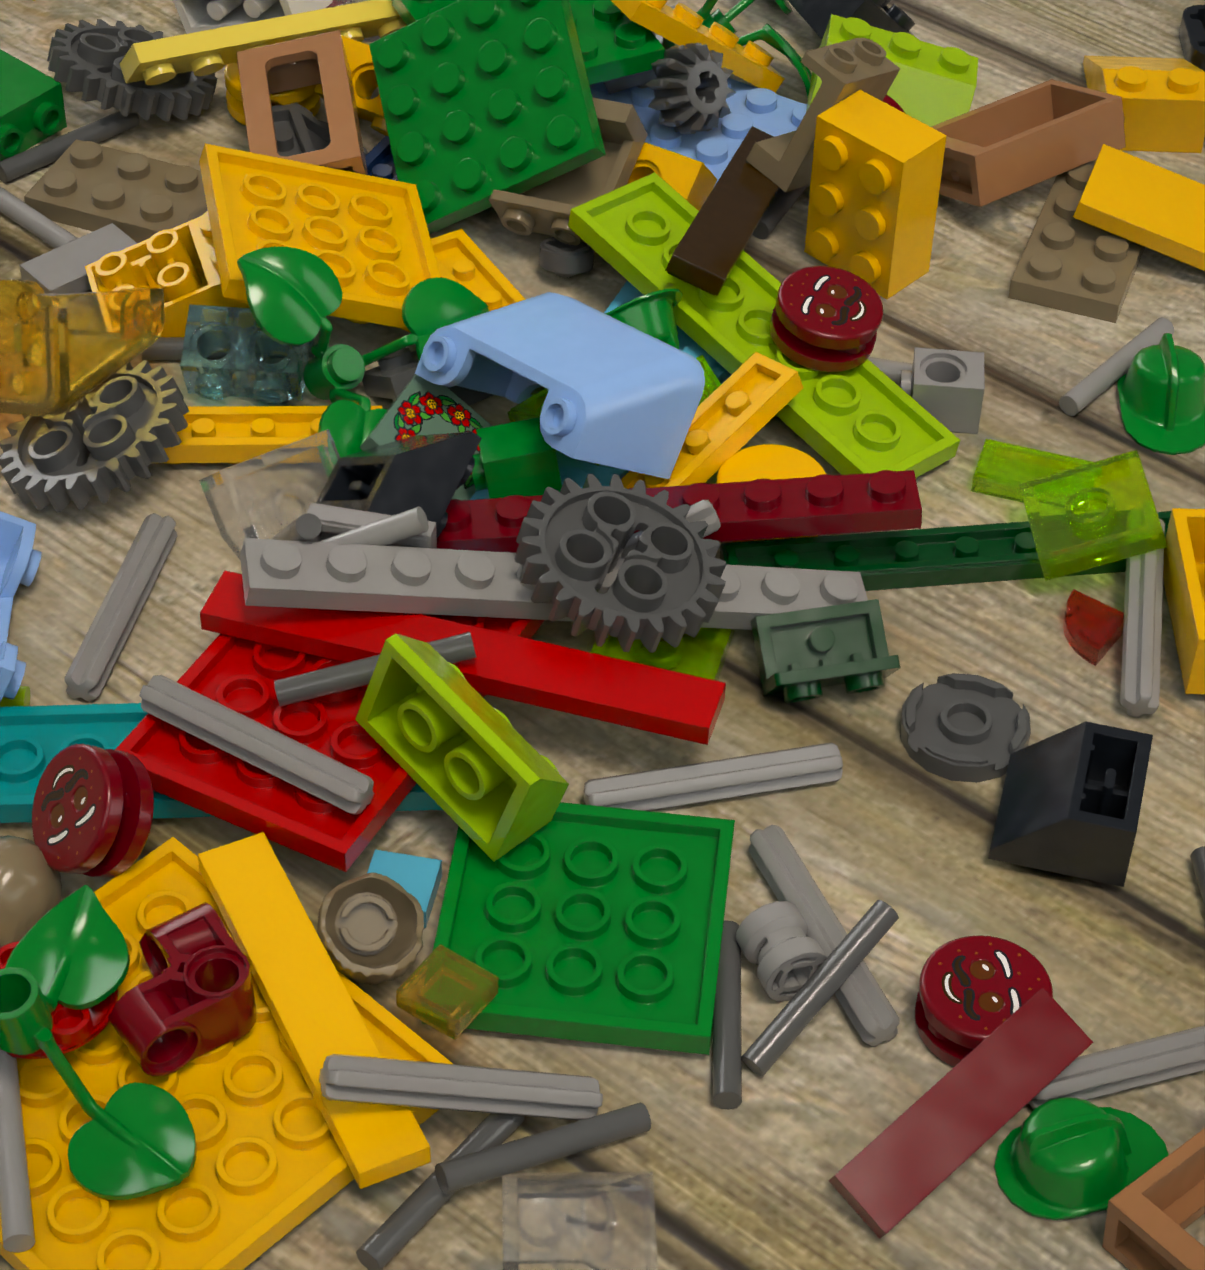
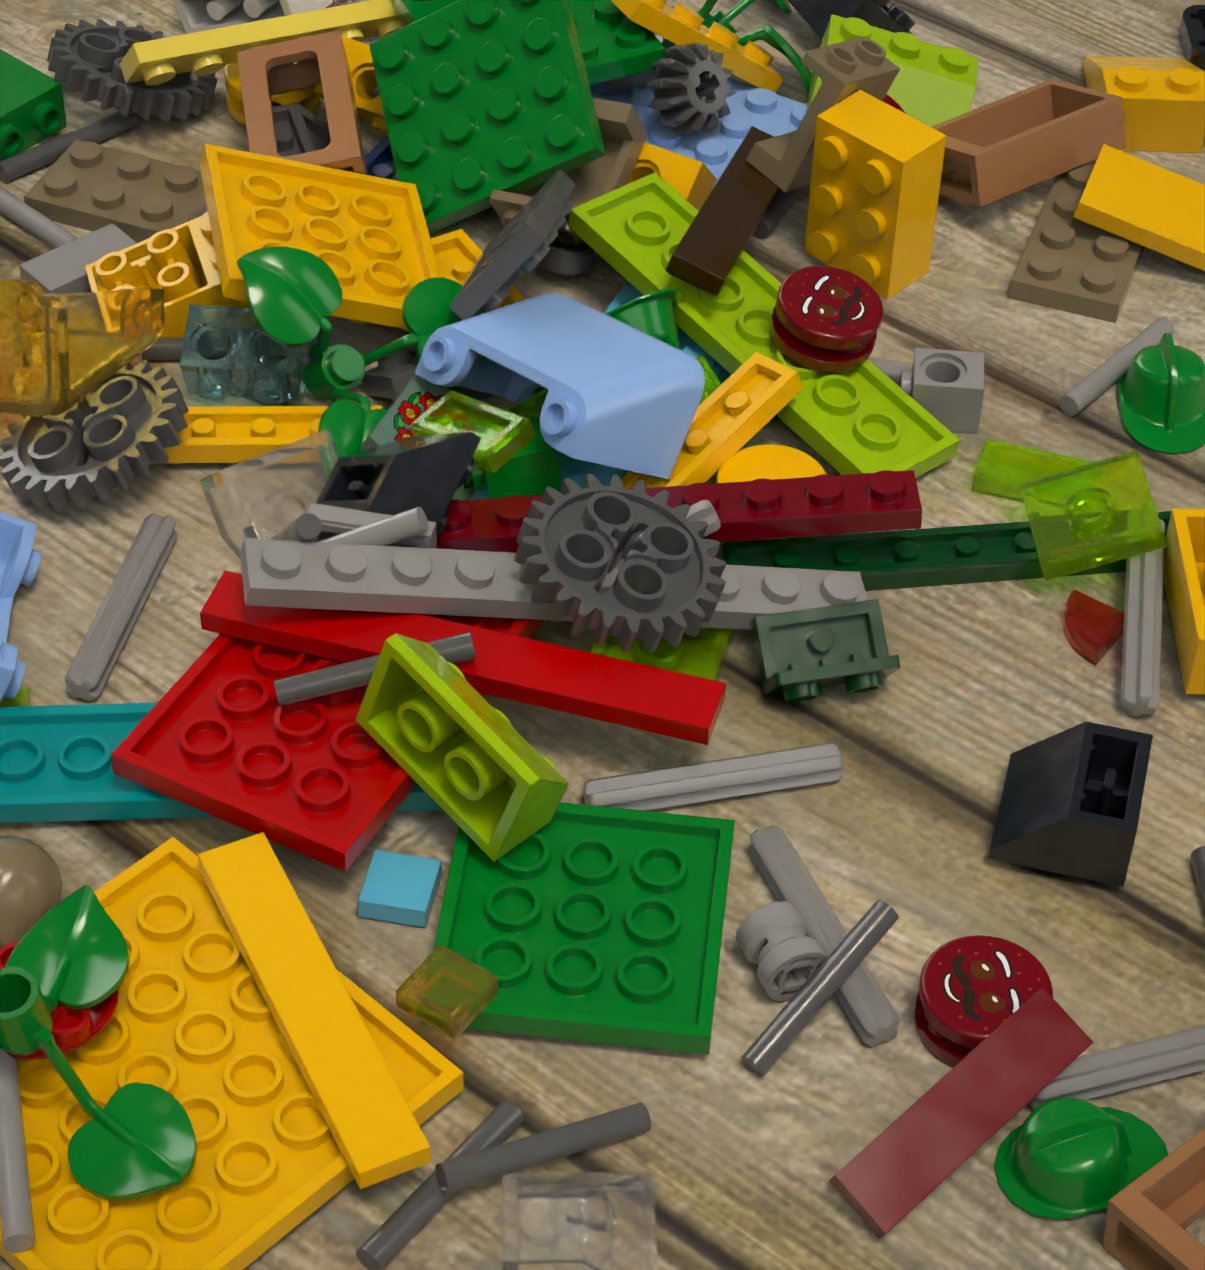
dark red head [32,744,154,878] -> none
dark red piece [108,902,257,1076] -> none
light grey axle [139,675,374,815] -> none
dark tan hair [317,872,424,986] -> none
light grey axle [319,1054,603,1121] -> none
dark grey bar [713,920,742,1110] -> none
dark grey tile [900,673,1031,783] -> none
none -> clear neon green tile [409,390,537,473]
none -> dark grey plate [449,169,576,320]

